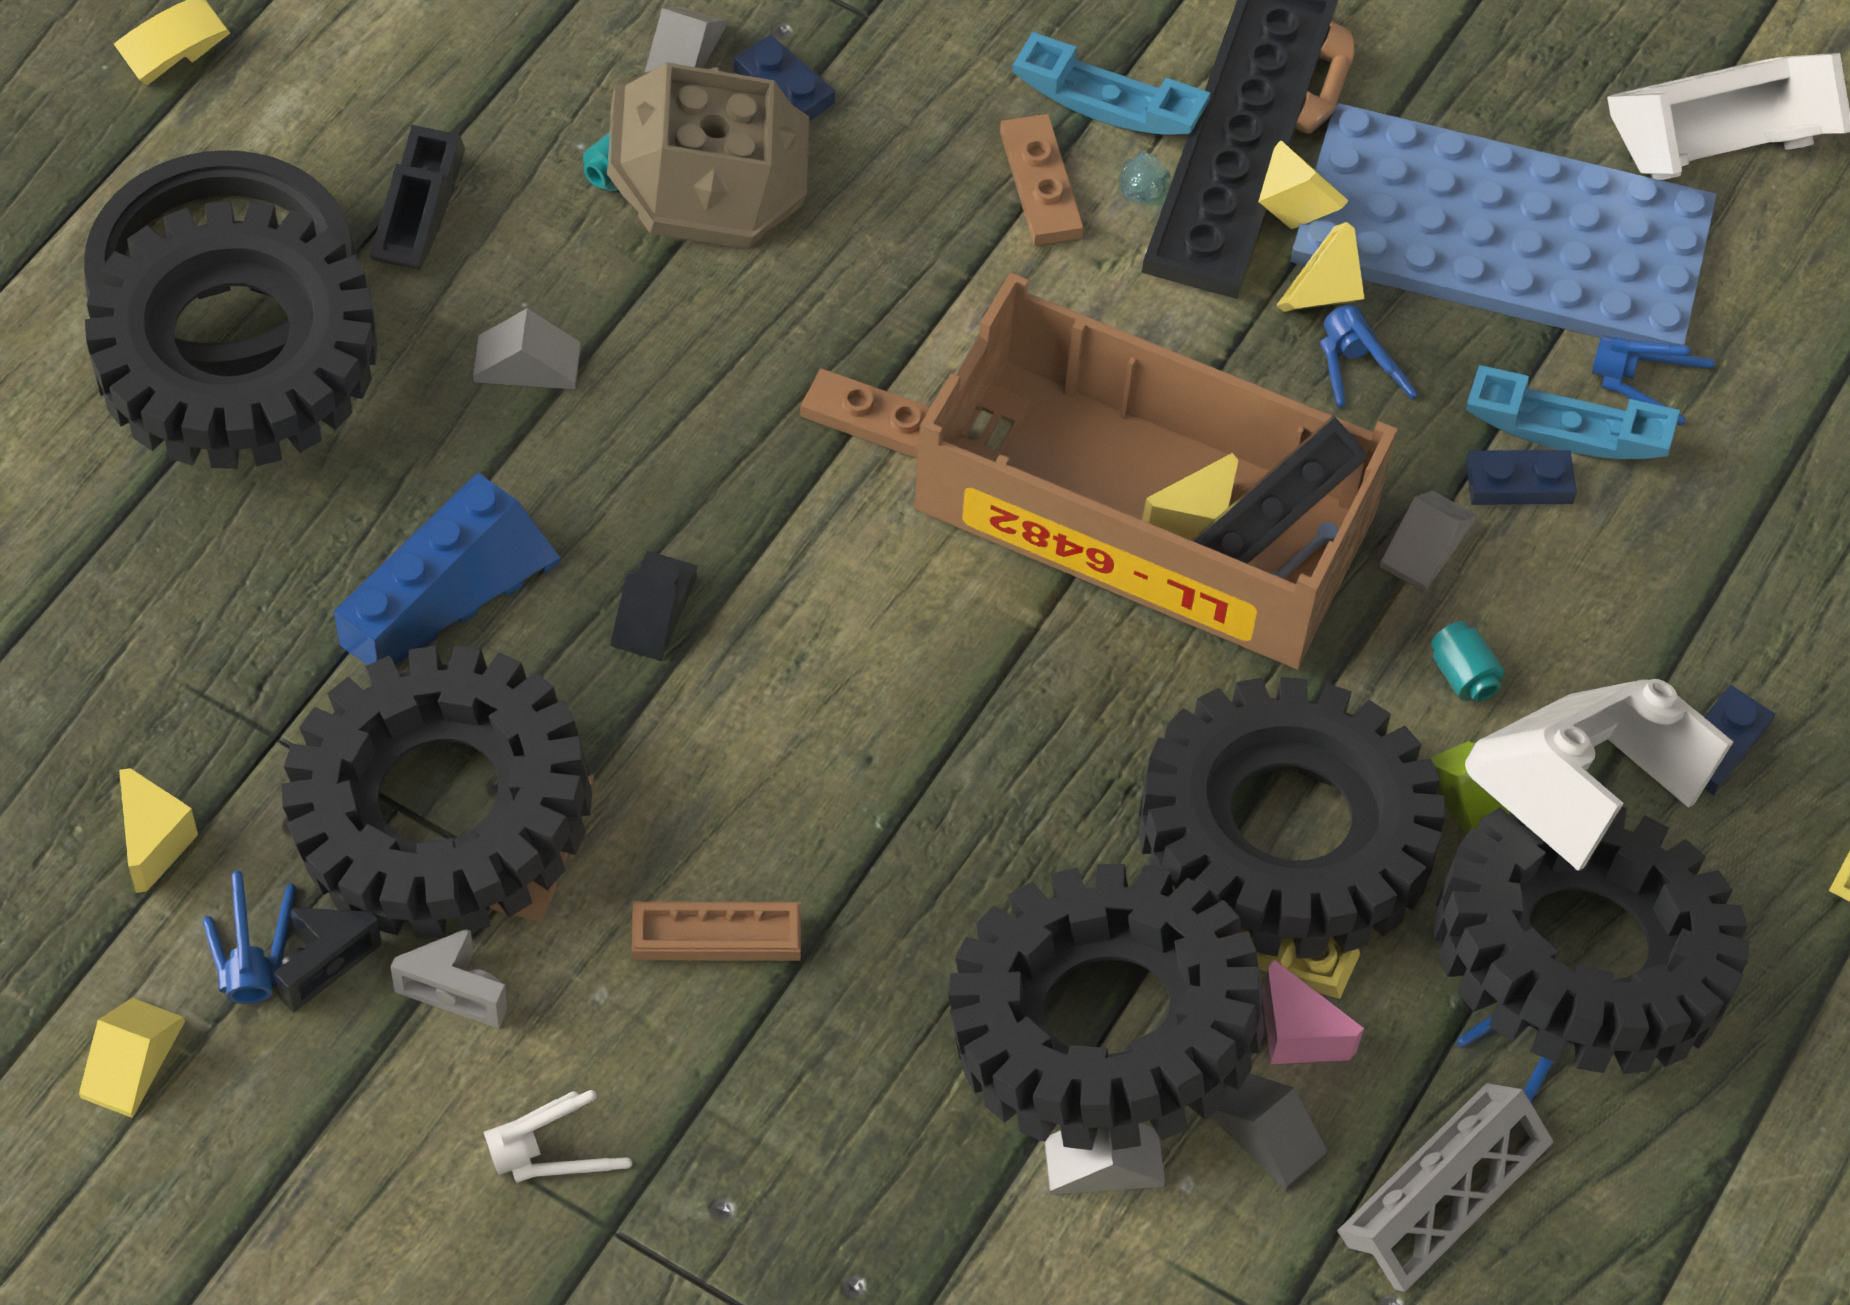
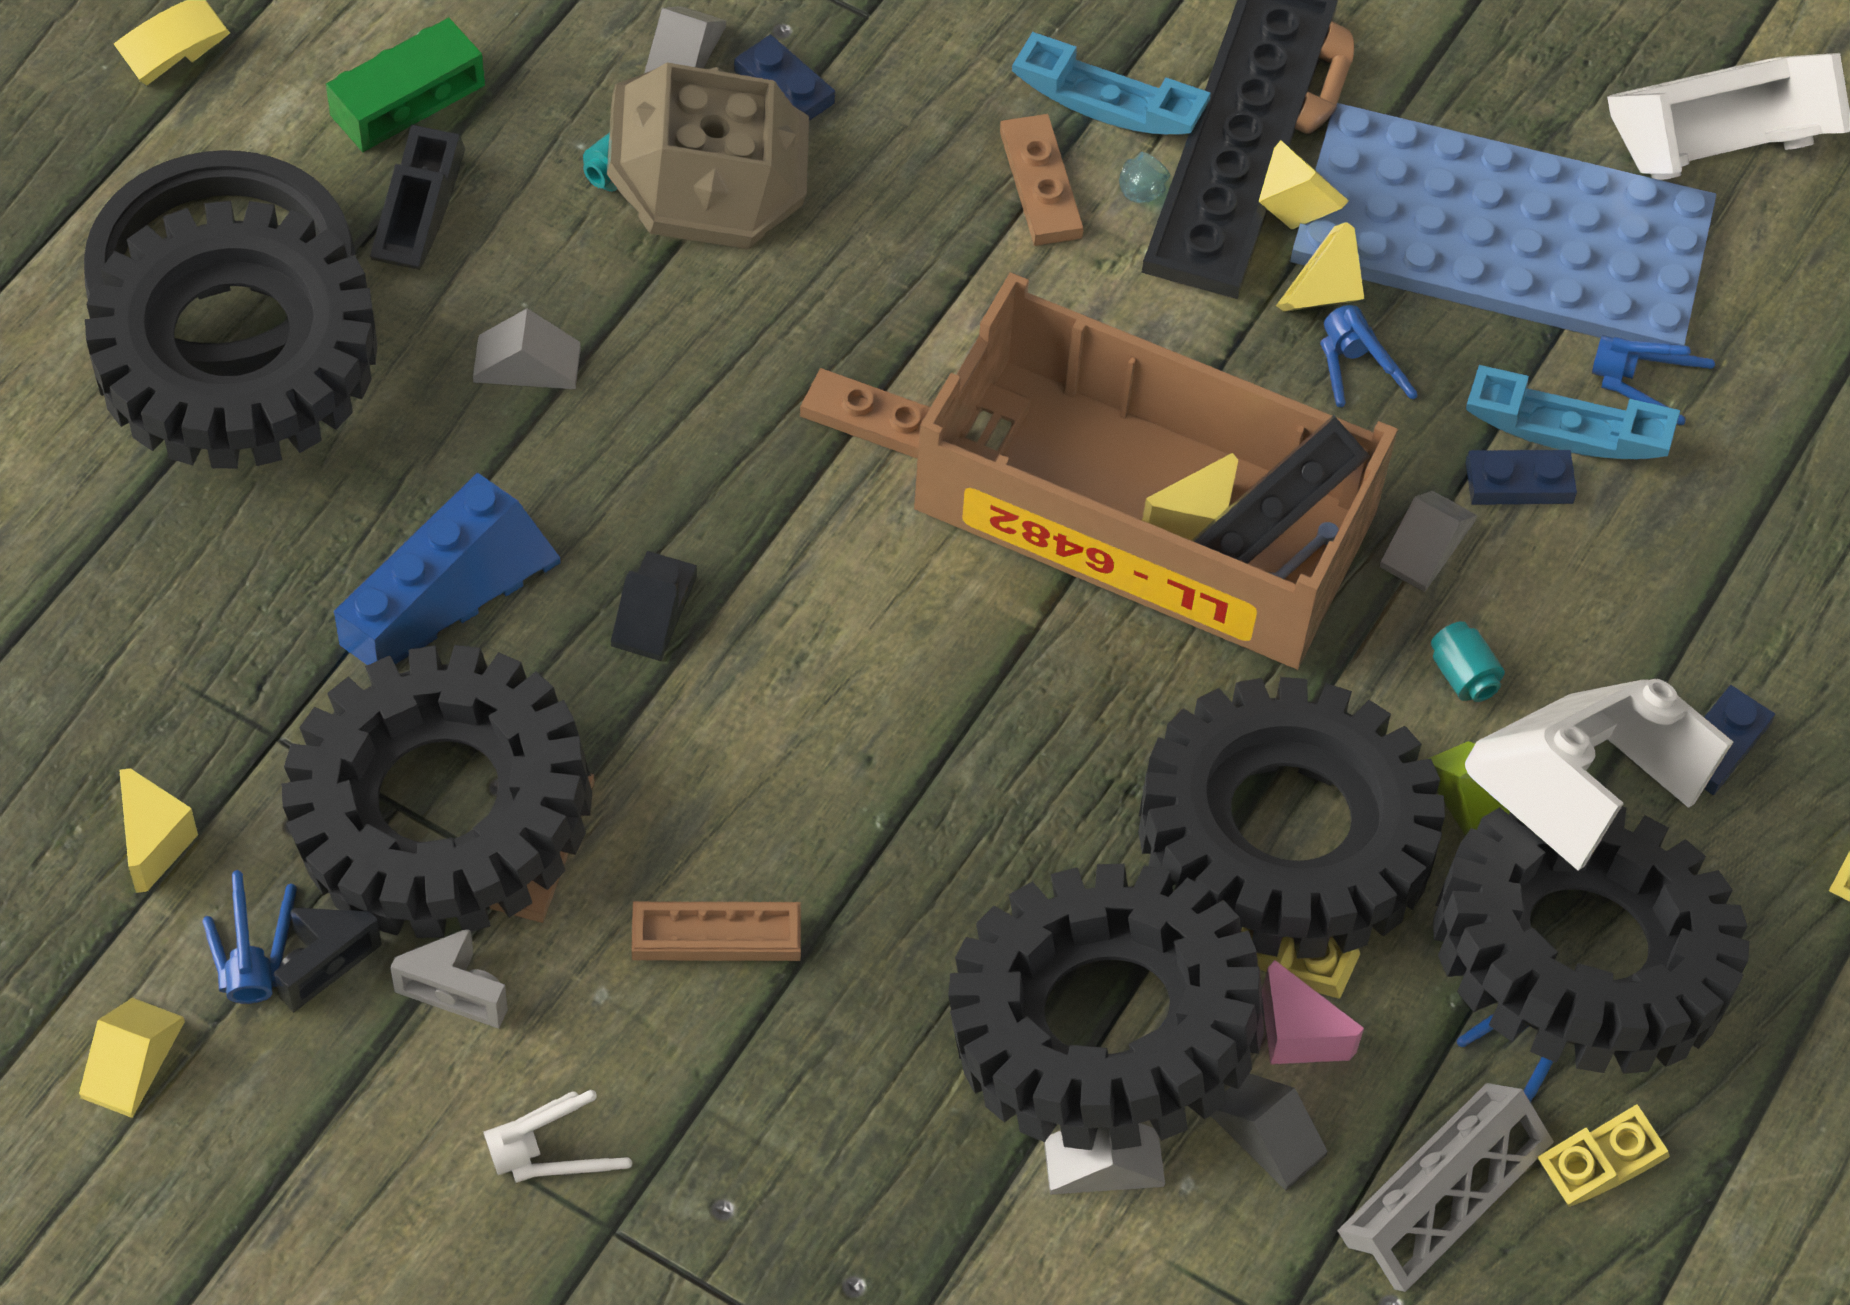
none -> green brick [326,17,485,153]
none -> light yellow slope [1538,1104,1670,1207]

